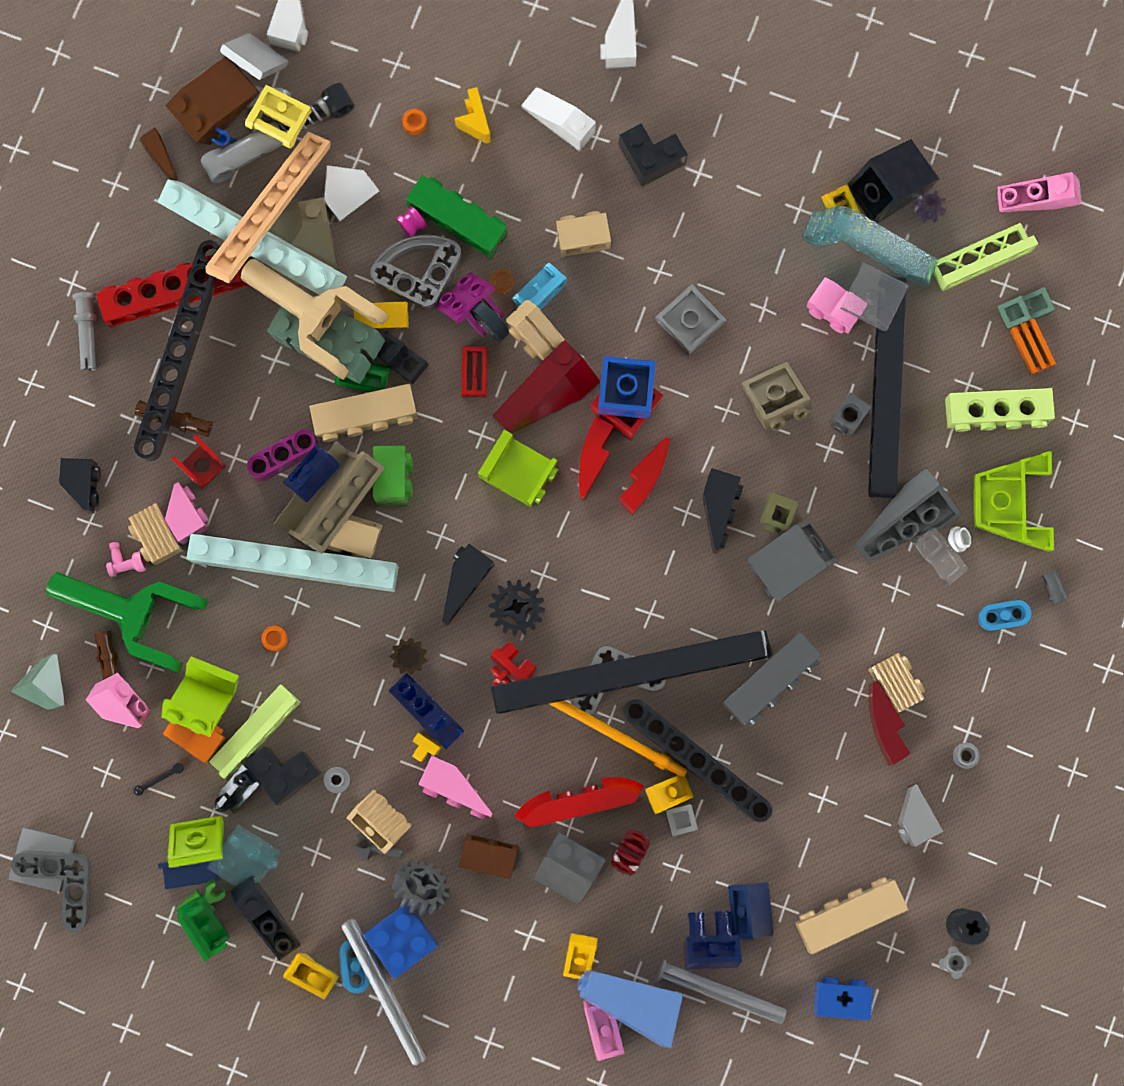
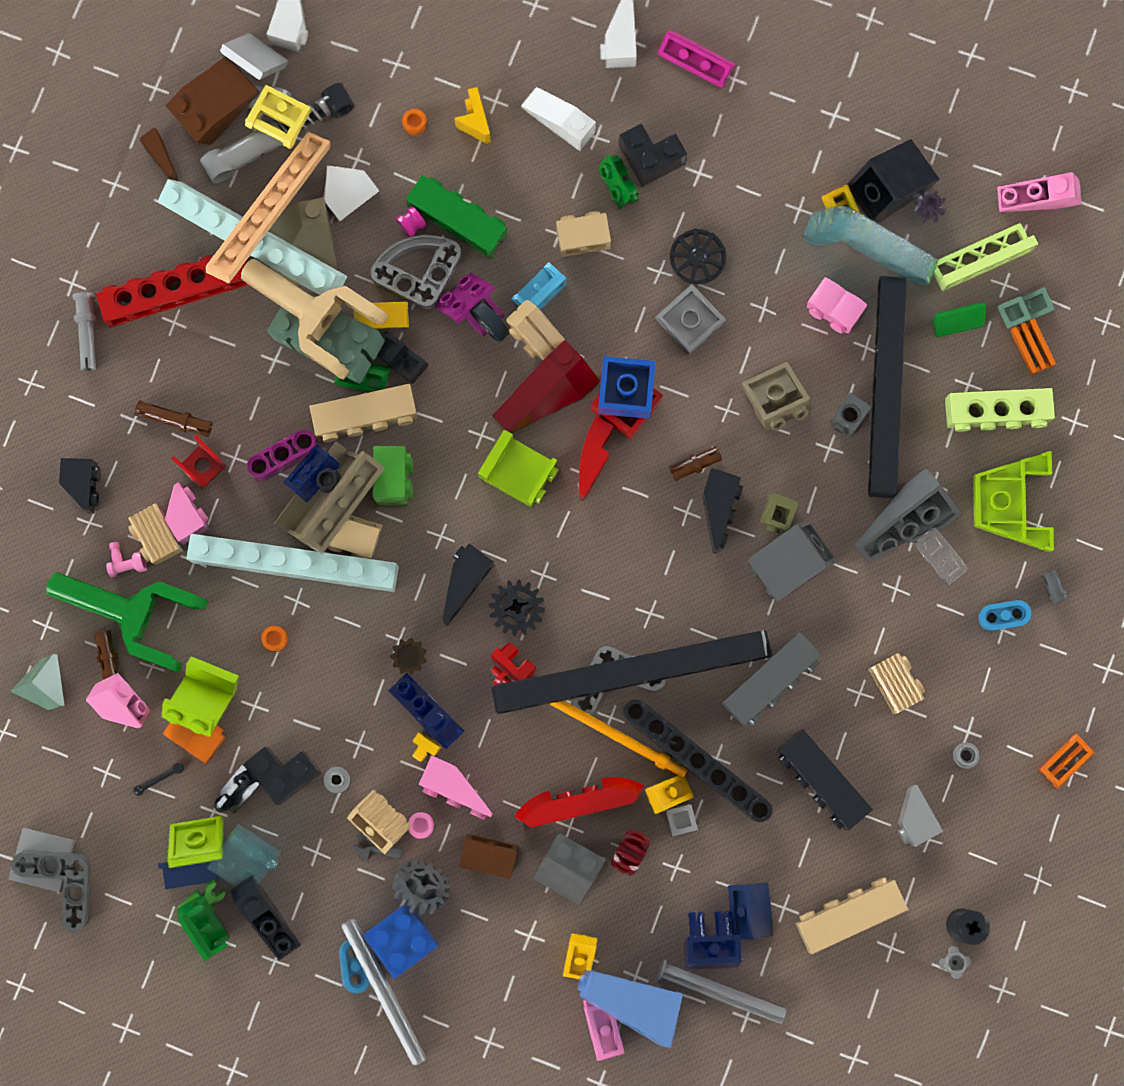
black beam [134,240,220,462] -> none
yellowish green fence [209,684,301,780] -> none
blue hand [211,127,239,146] -> none
yellow slope [283,953,339,1000] -> none
red tile [461,346,488,398] -> none
clear orange plate [489,269,515,294] -> none
red slope [619,436,670,515] -> none
blue brick [814,977,873,1021] -> none
clear tile [840,262,909,332] -> none
dark red slope [868,681,911,766] -> none
white plate [948,526,971,552] -> none
none -> black plate [316,468,341,493]
none -> bright pink tile [408,812,434,839]
none -> green hinge [598,154,639,210]
none -> dark pink slope [657,30,735,88]
none -> reddish brown pin [669,446,722,481]
none -> black wheel [670,228,726,285]
none -> black brick [777,729,873,831]
none -> green slope [931,302,986,338]
none -> orange tile [1038,733,1095,788]

